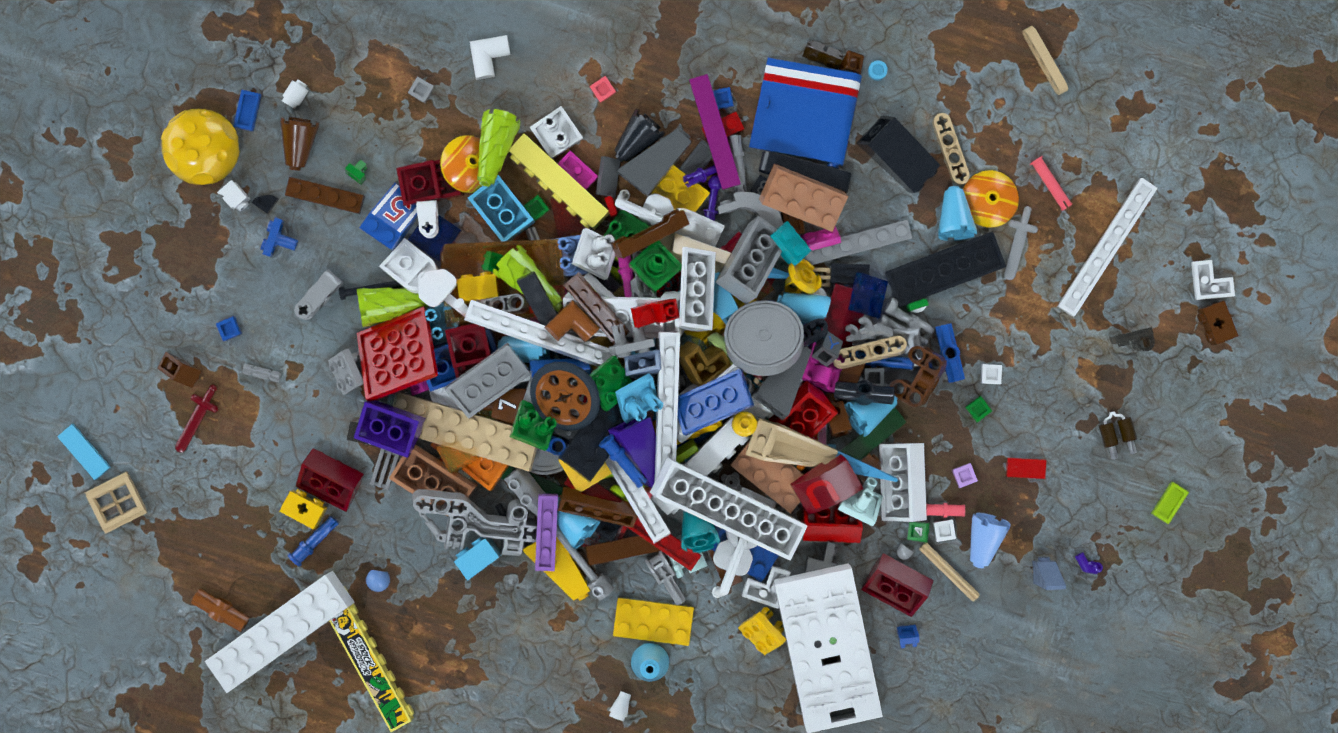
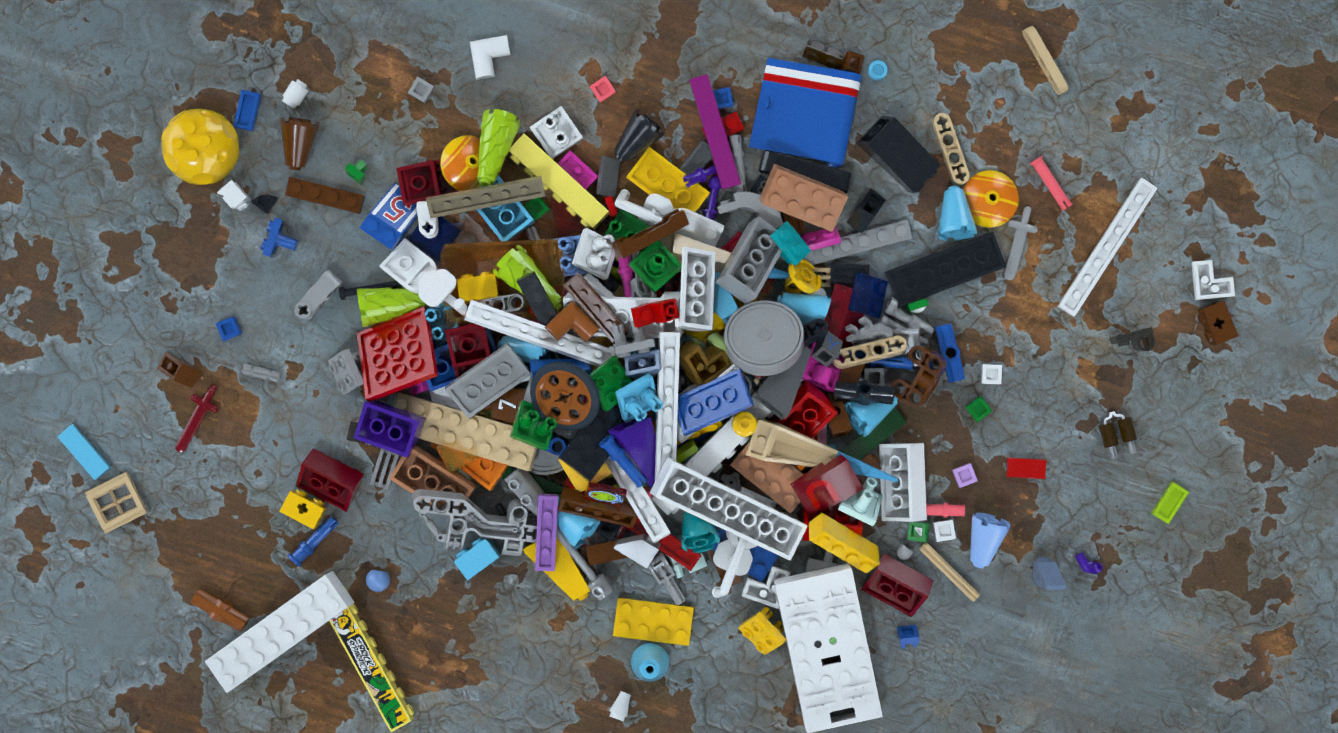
green tile [481,251,504,272] -> none
dark grey slope [618,129,691,197] -> none
none -> dark tan plate [426,176,545,218]
none -> tile [584,482,627,506]
none -> slope [614,534,661,568]
none -> yellow brick [809,513,880,573]
none -> black slope [847,189,886,233]

